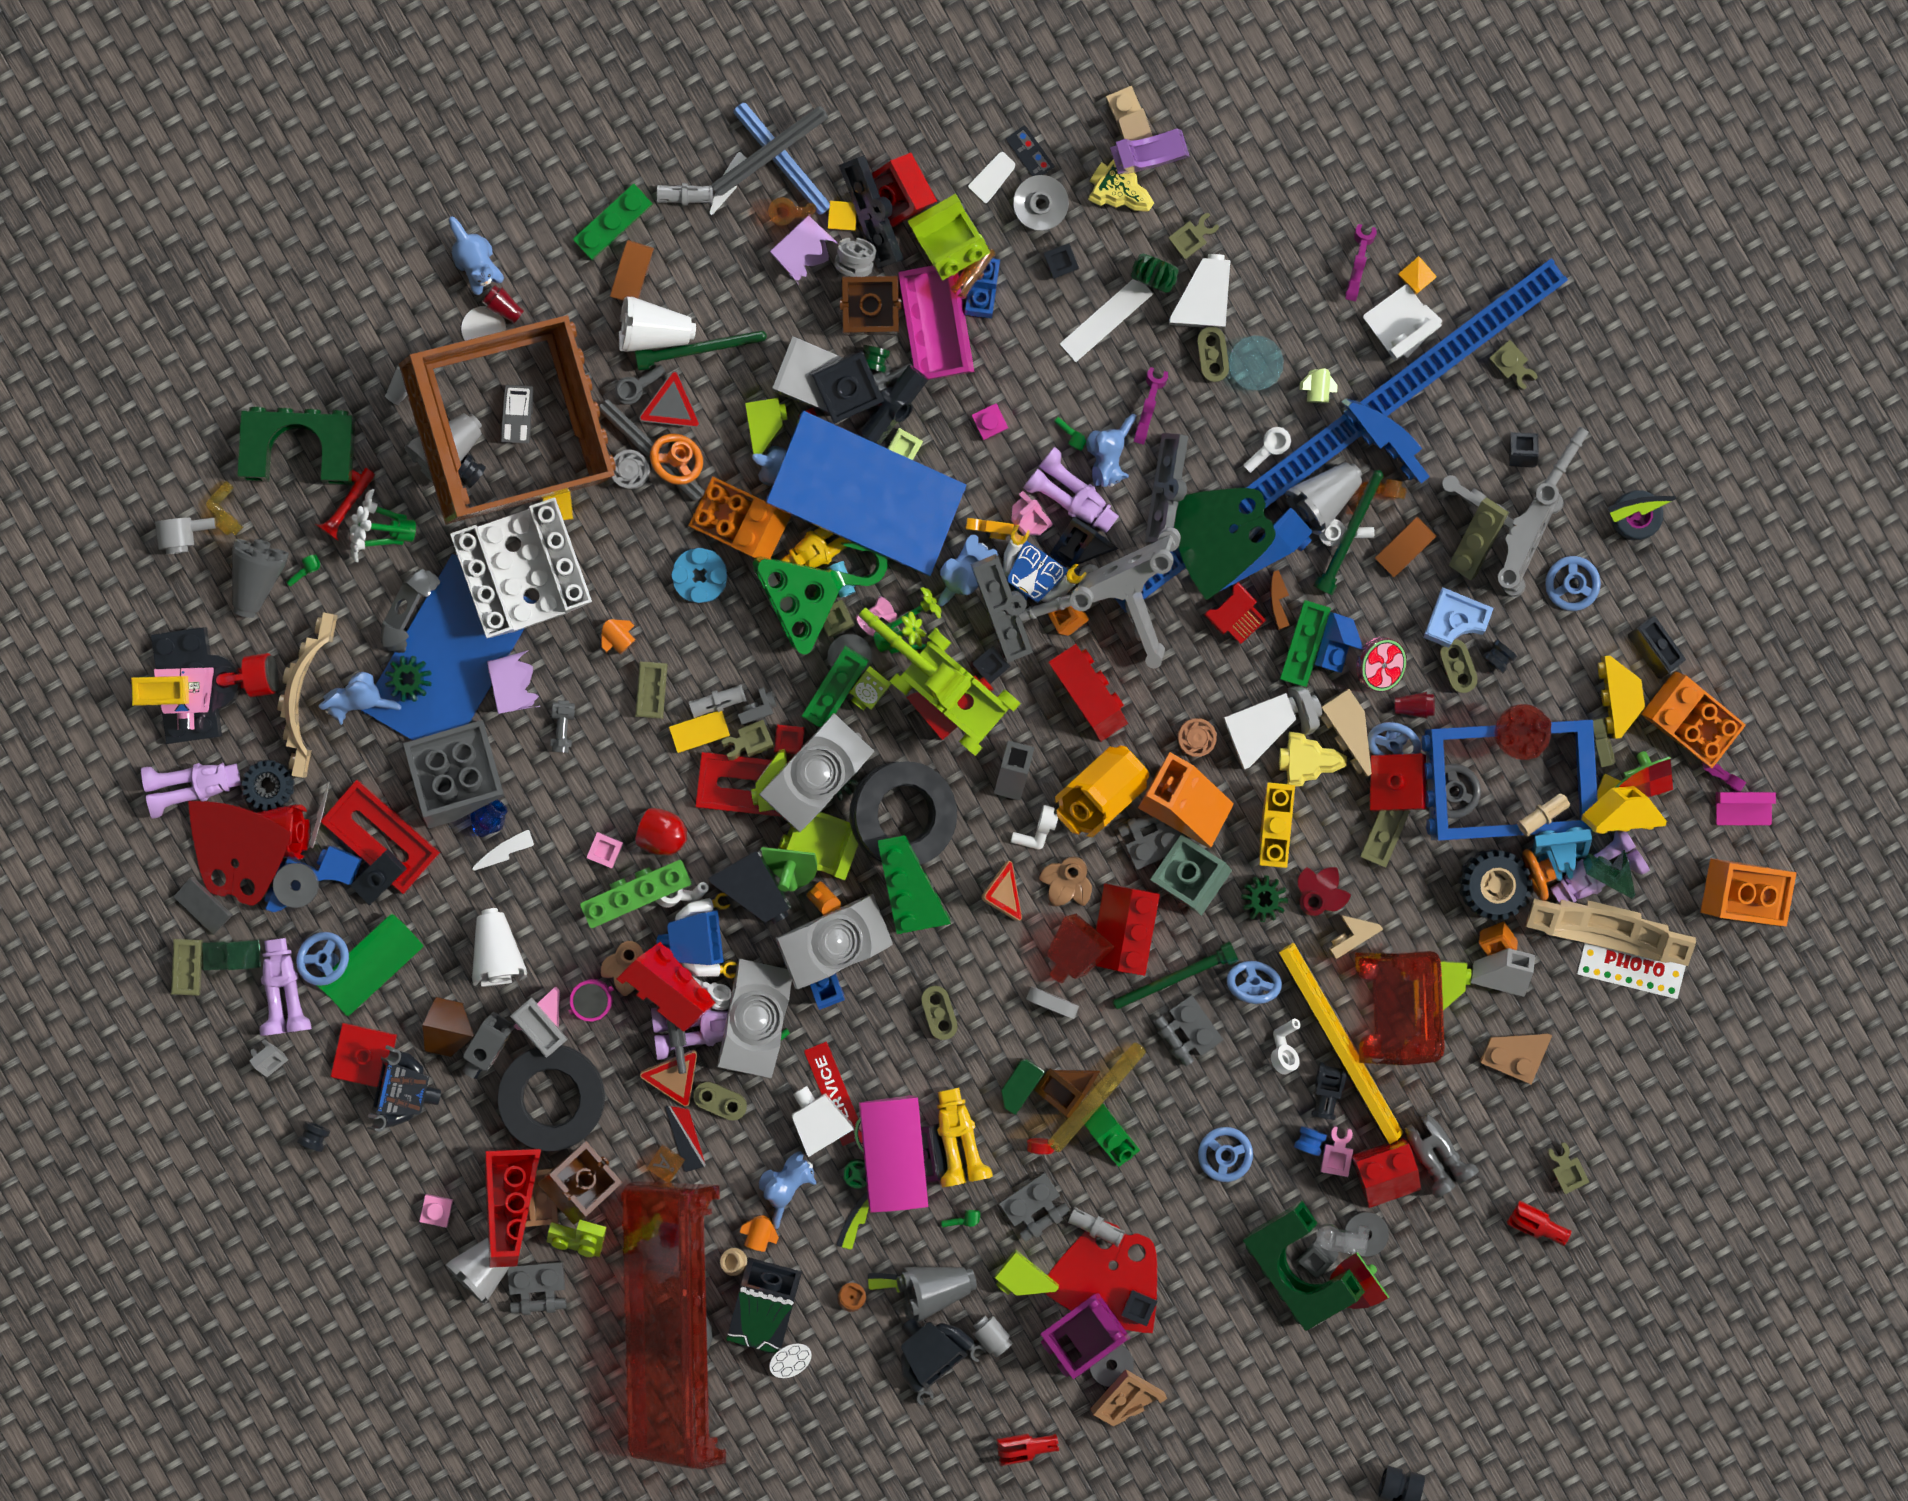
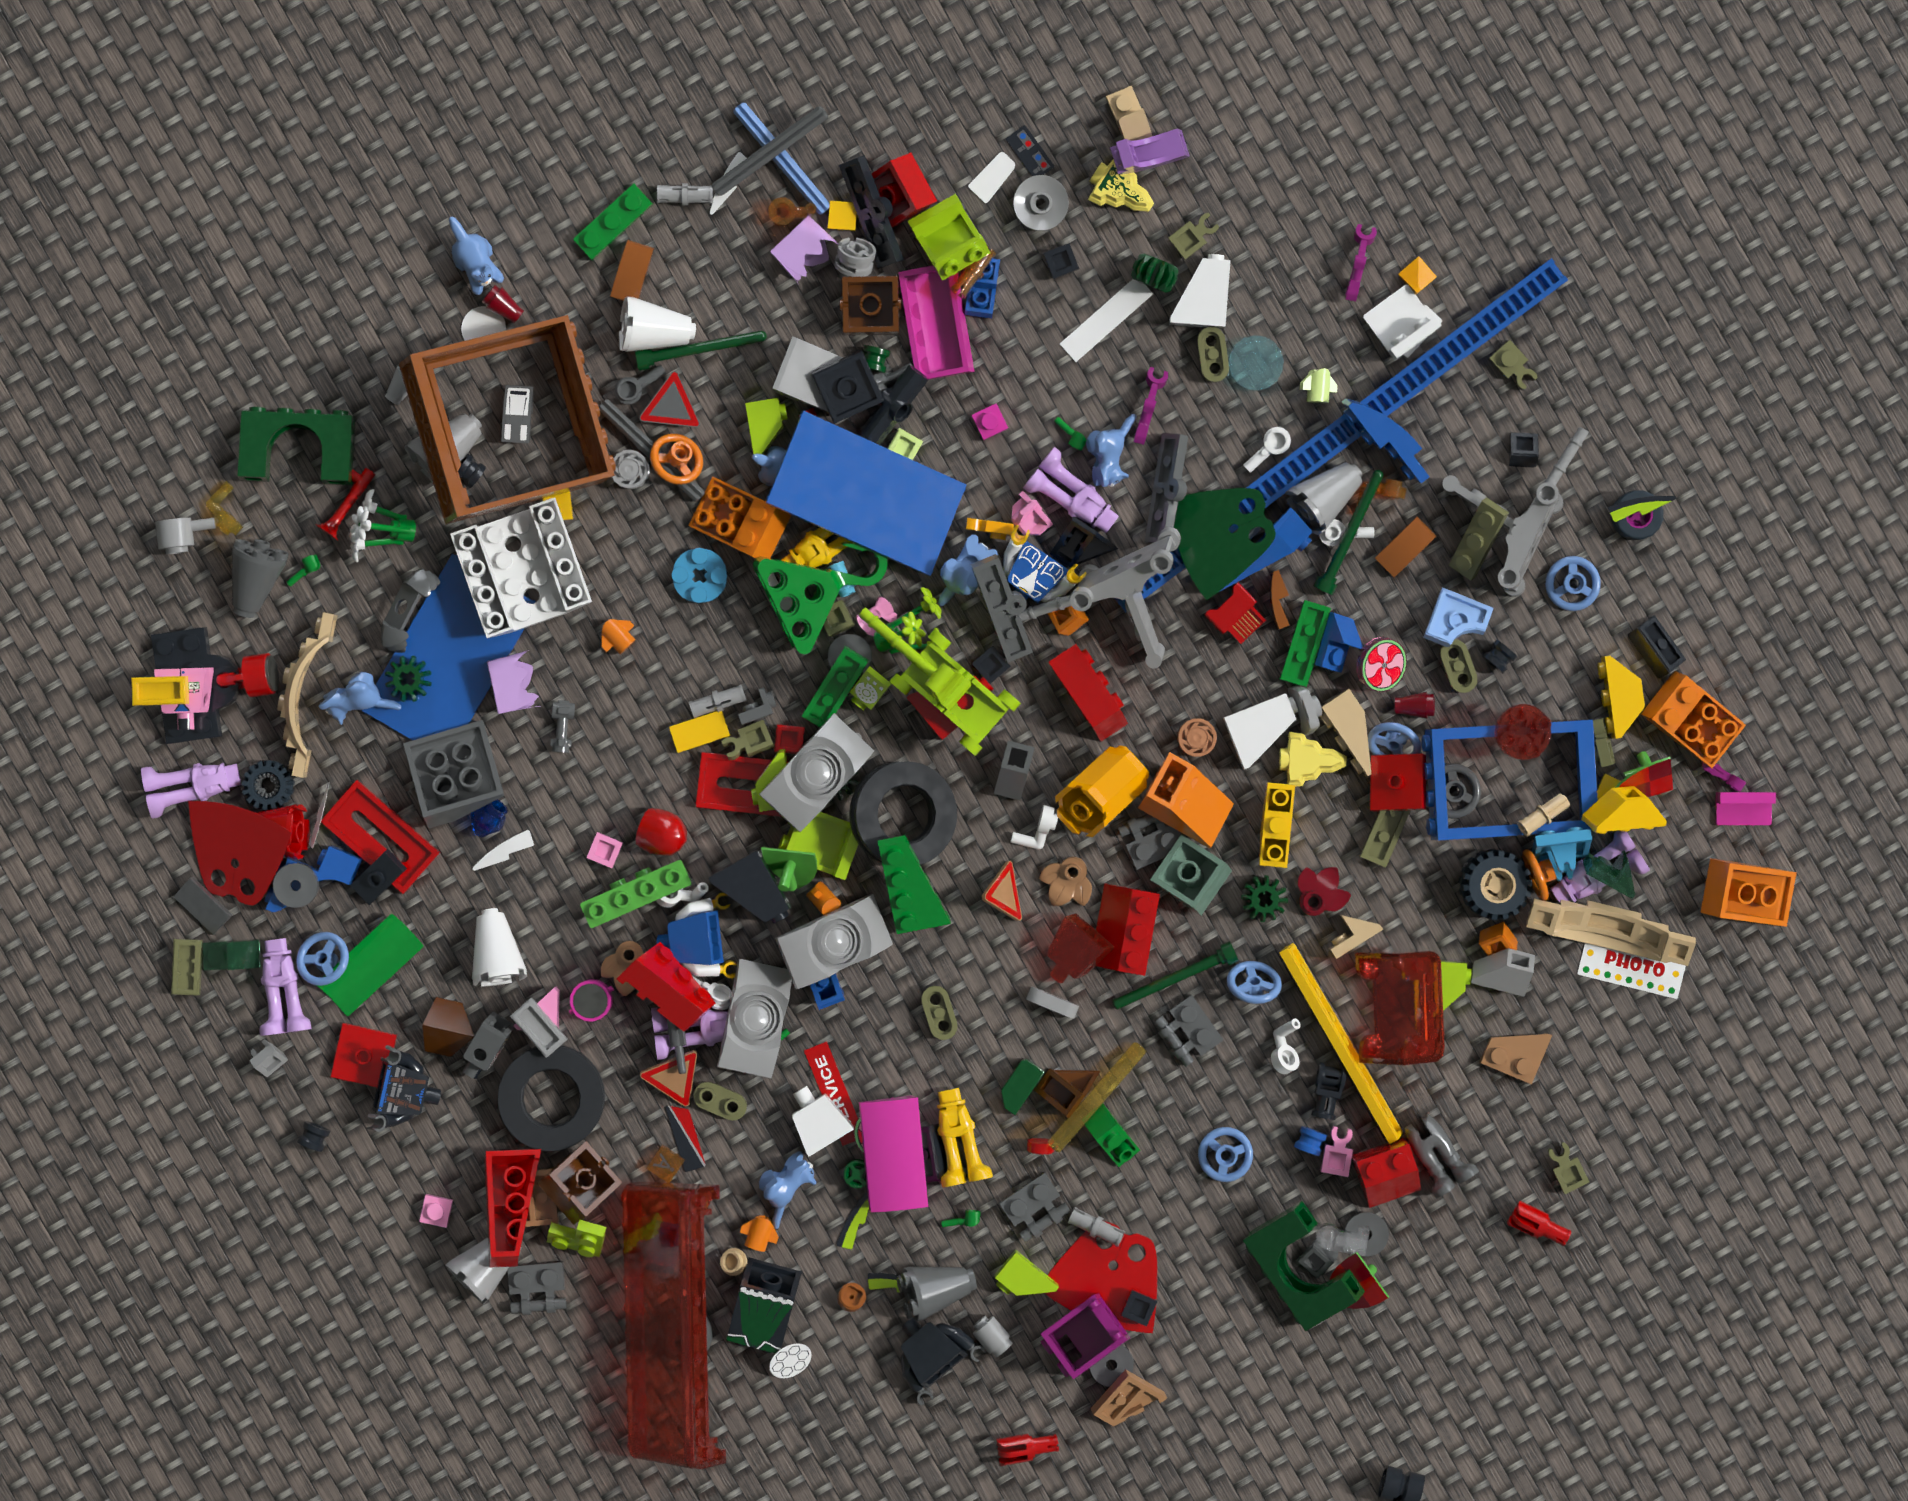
olive plate [635,661,668,719] -> none

